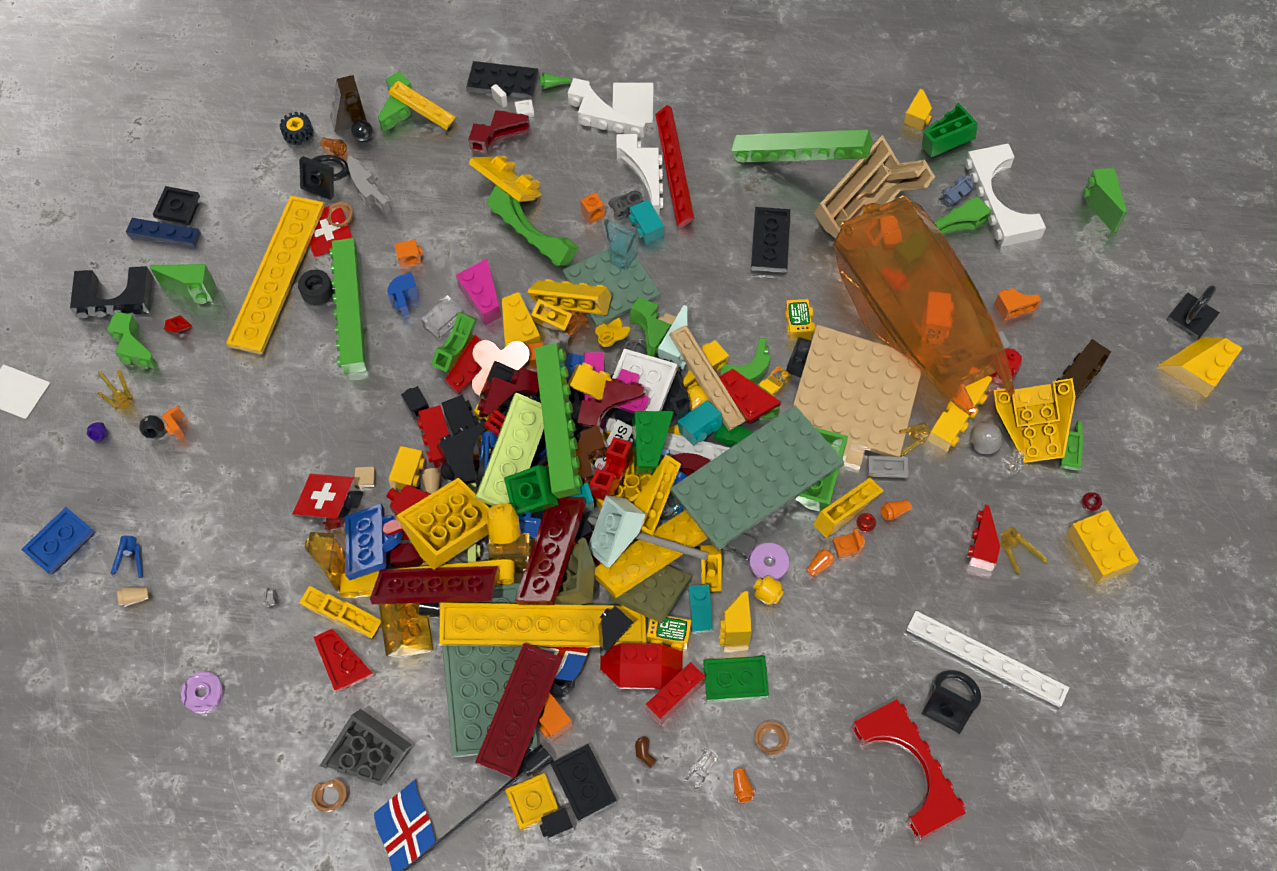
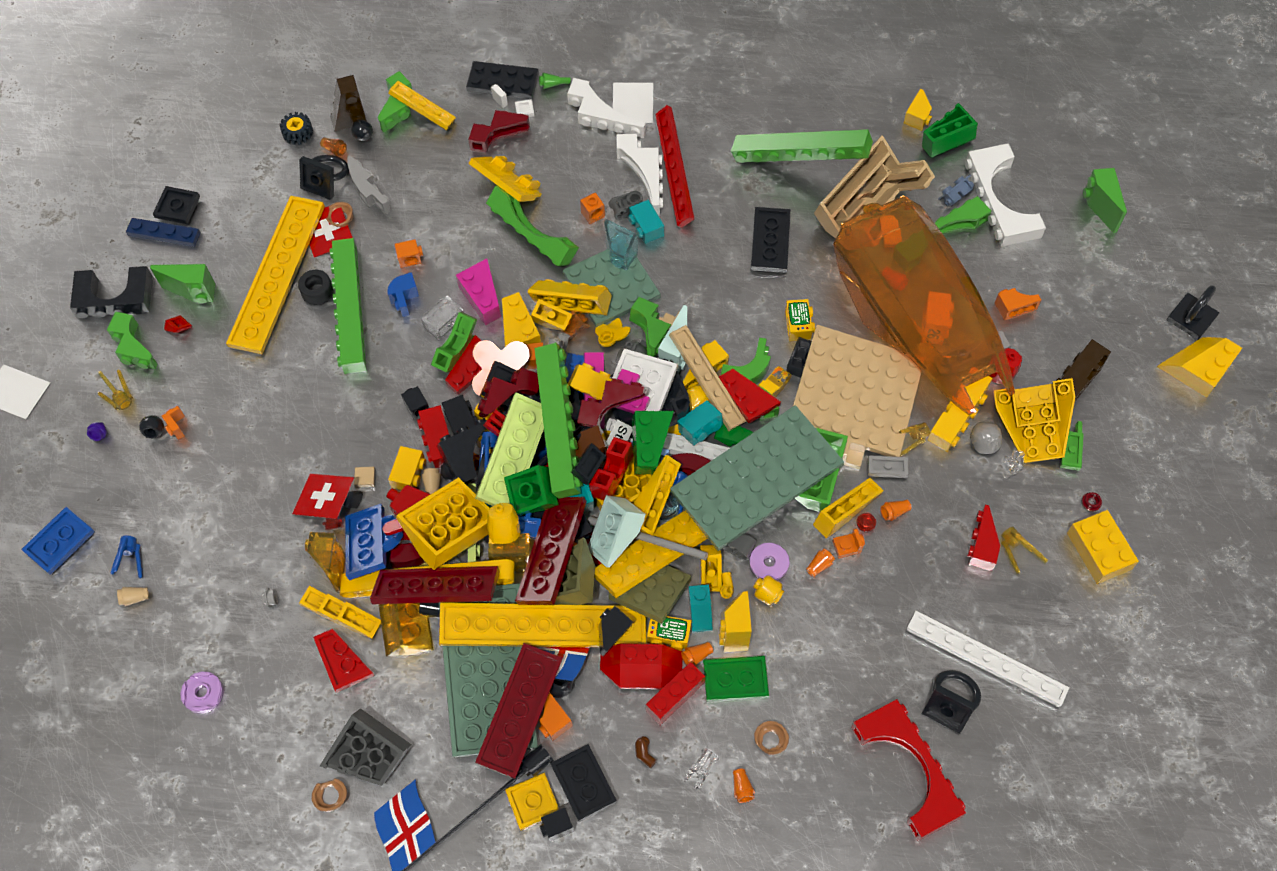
none -> black tile [571,443,606,485]
none -> orange cone [681,642,713,666]
none -> yellow arm [719,572,734,599]

